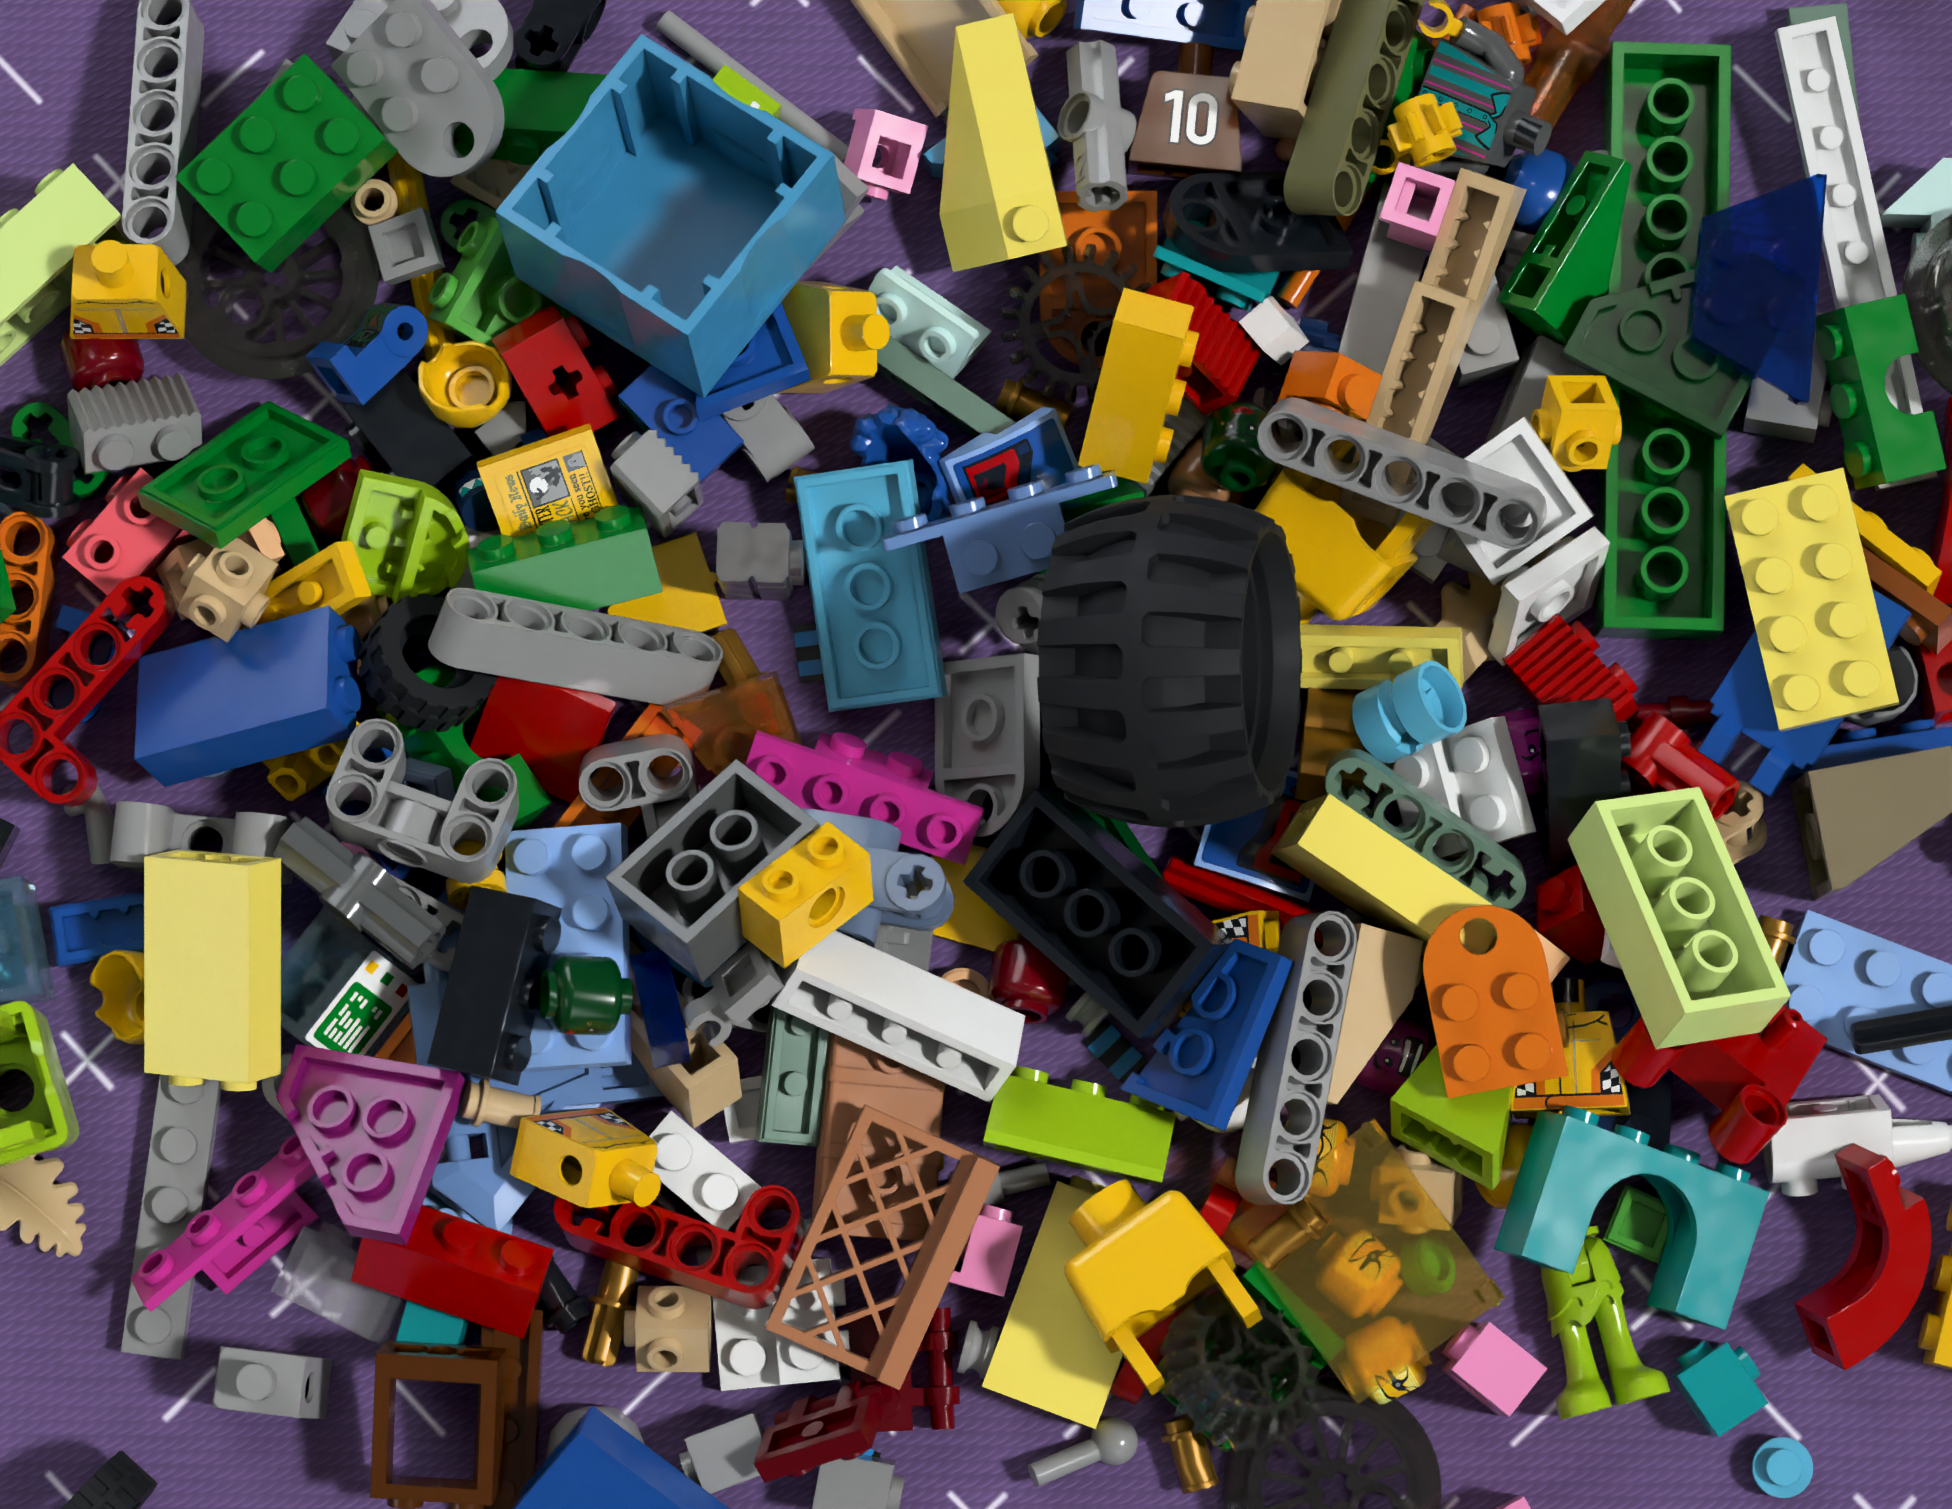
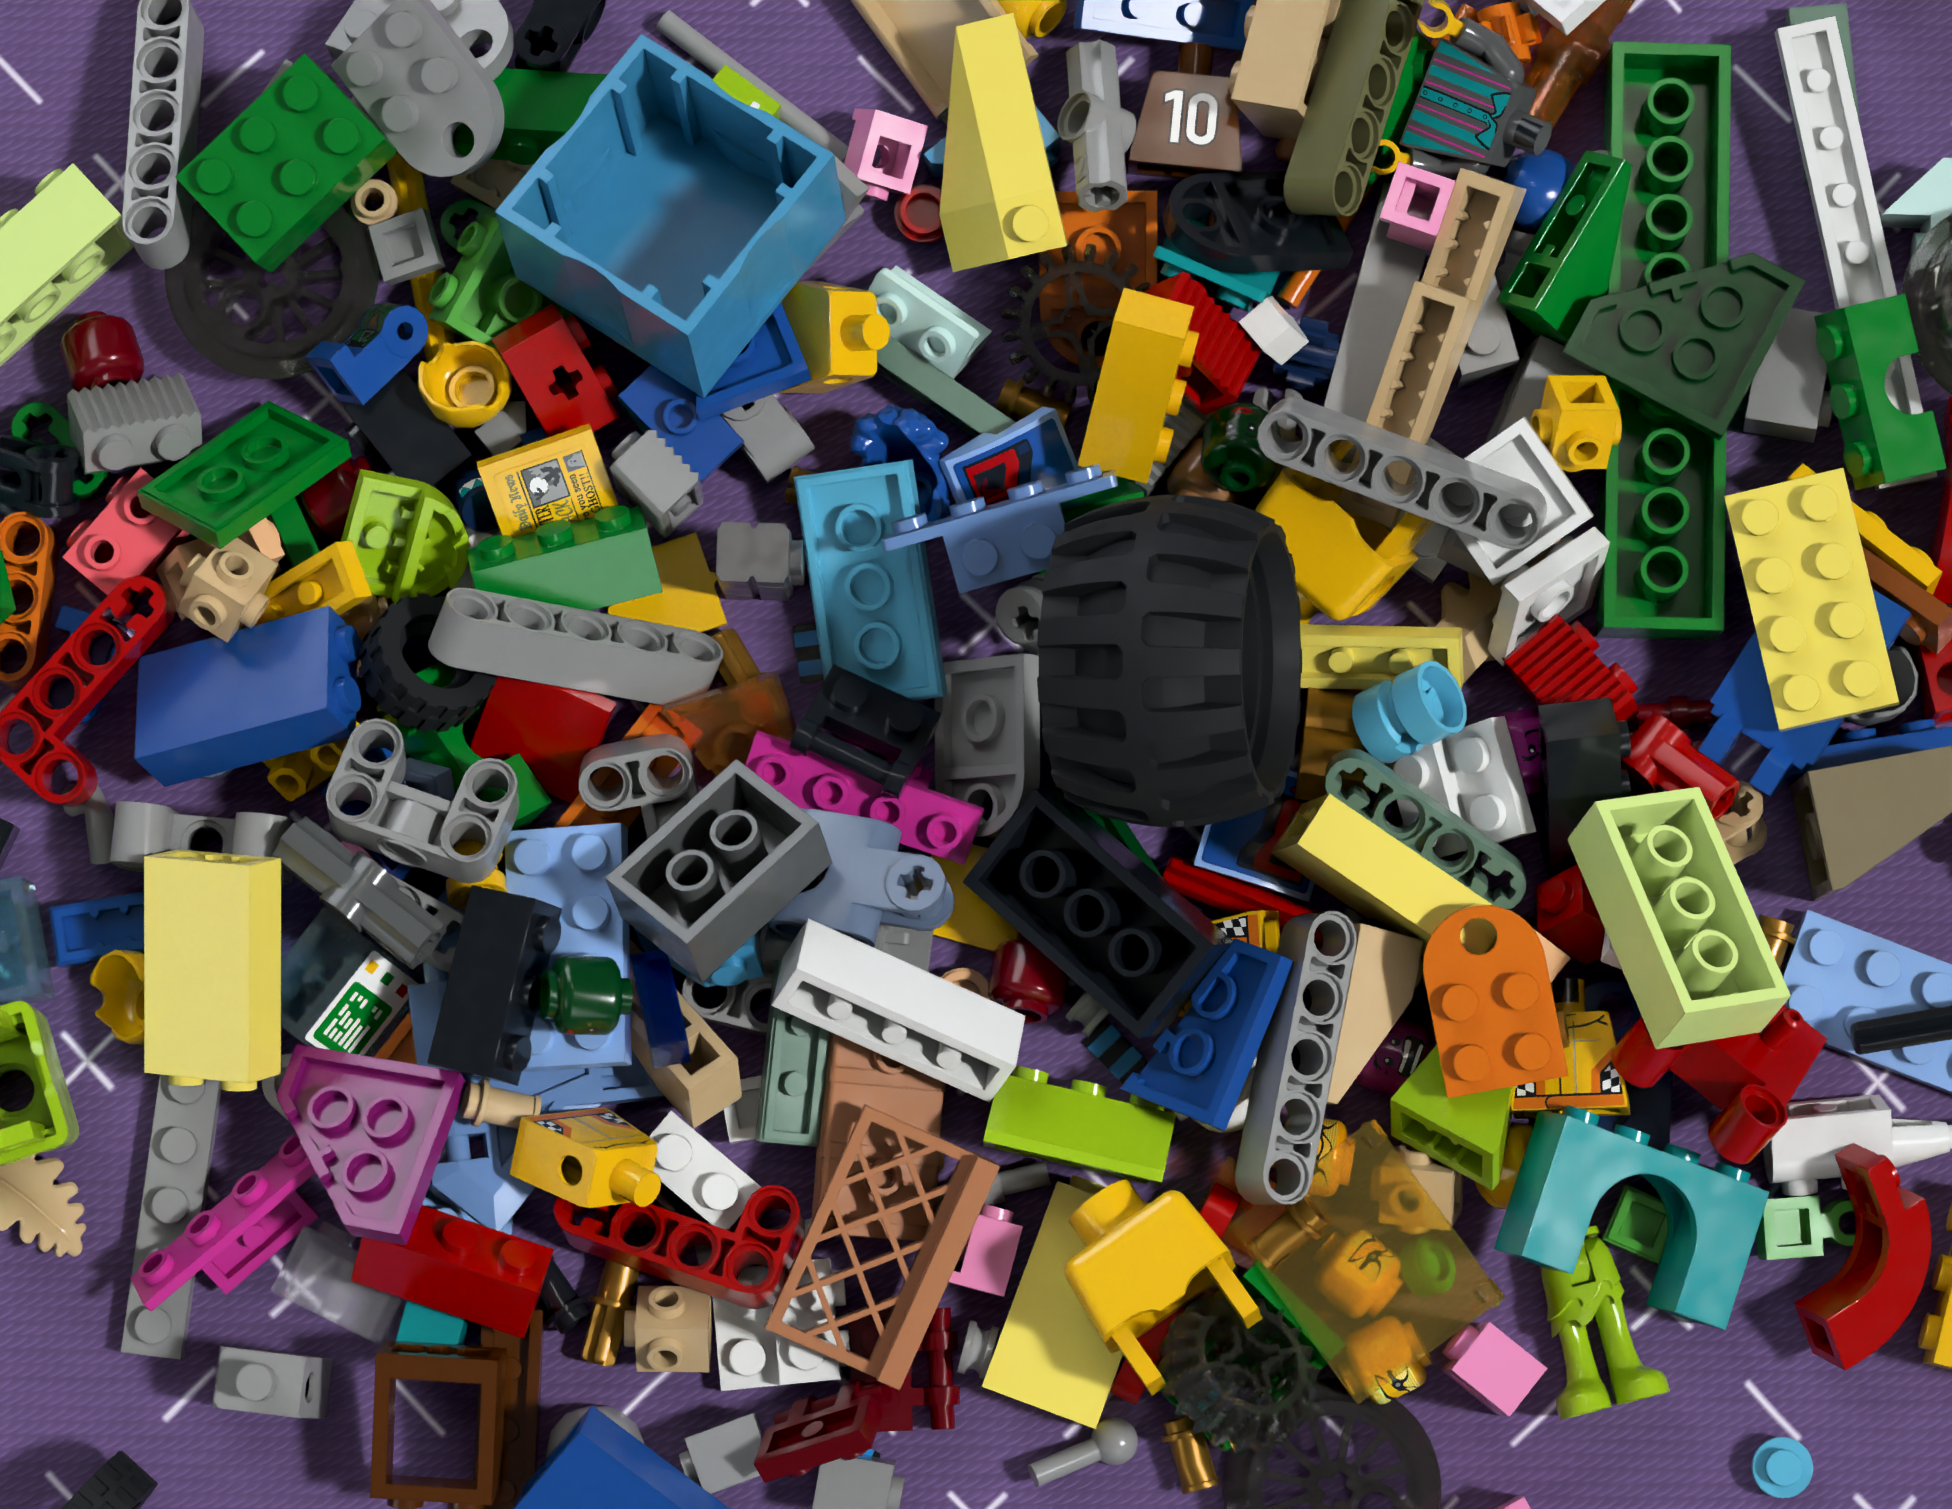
yellow torso [70,240,187,339] -> none
light grey plate [682,942,784,1047] -> none
yellow brick [737,821,874,969] -> none
orange brick [1277,350,1382,420] -> none
yellow gear [1387,93,1463,167] -> none
teal brick [1670,1339,1768,1437] -> none
clear blue wing [1690,174,1827,406] -> none
none -> black plate [789,664,942,799]
none -> red plate [894,185,944,244]
none -> plate [1756,1195,1856,1260]

